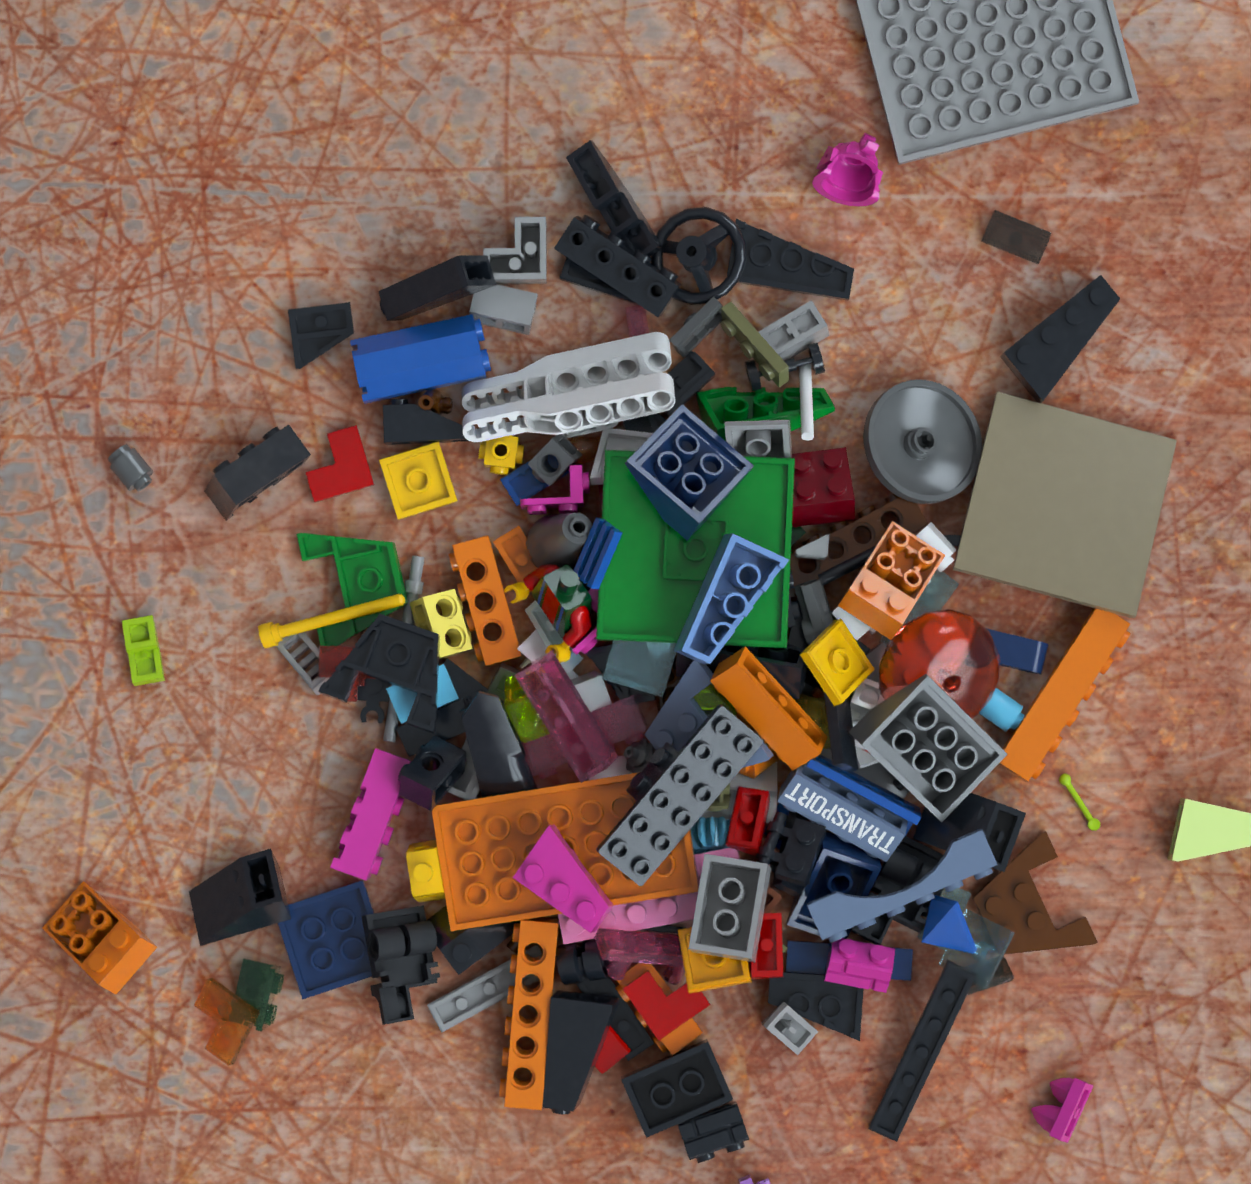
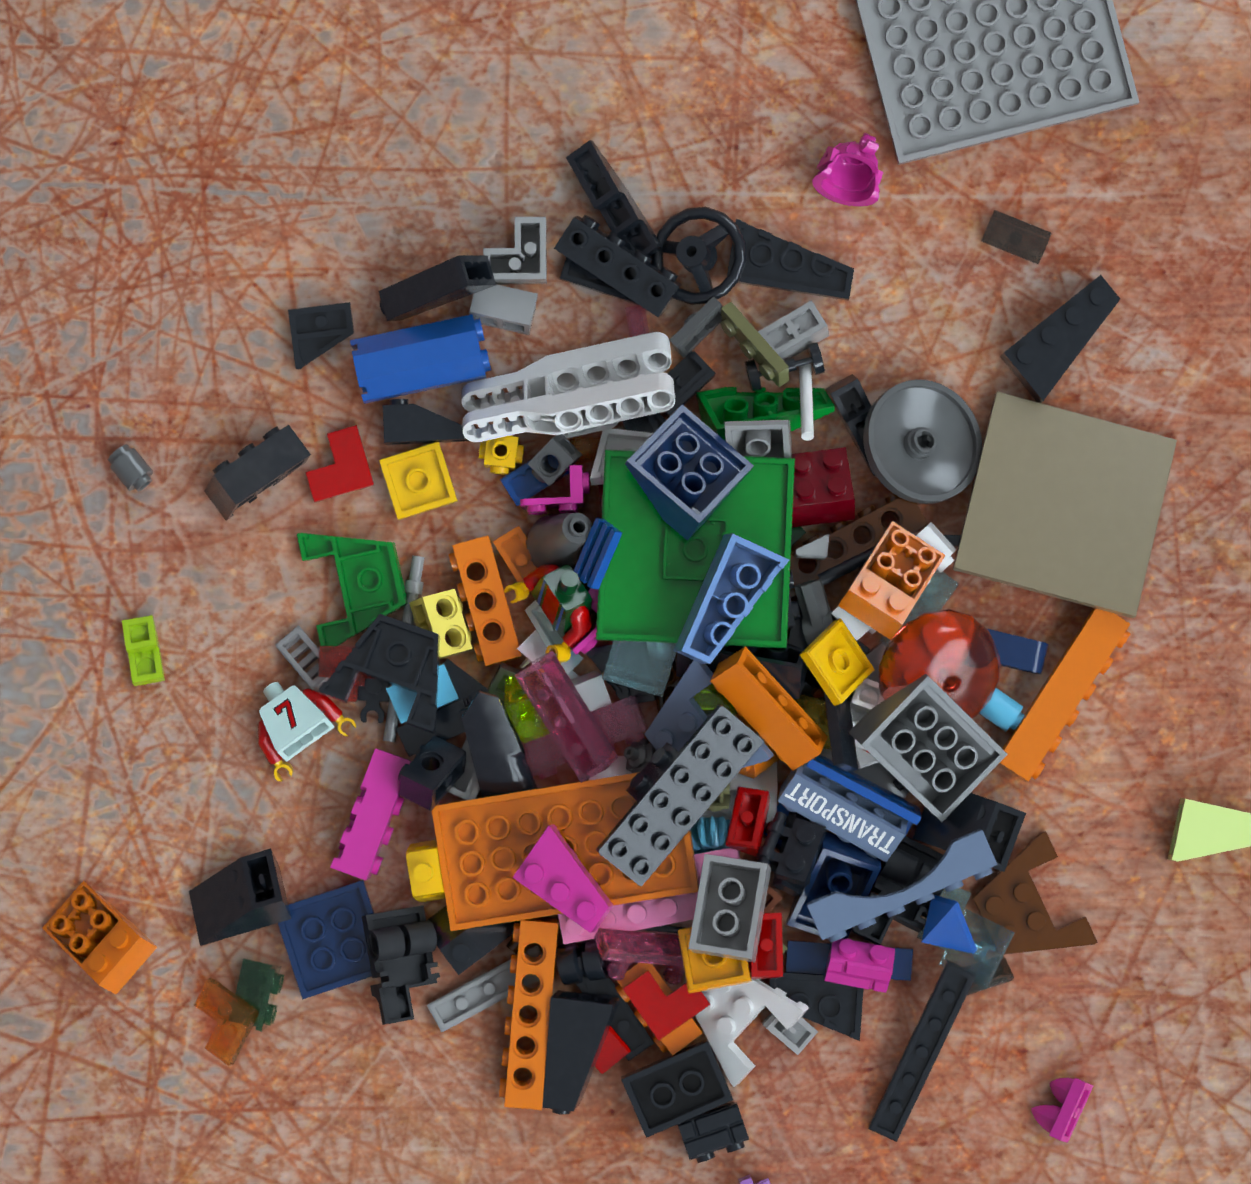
yellow piece [258,594,405,649] -> none
reddish brown arm [418,389,453,415] -> none
lime hinge [1059,773,1100,831] -> none
none -> light aqua torso [258,682,356,782]
none -> white wing [695,979,809,1087]
none -> black slope [825,374,875,476]

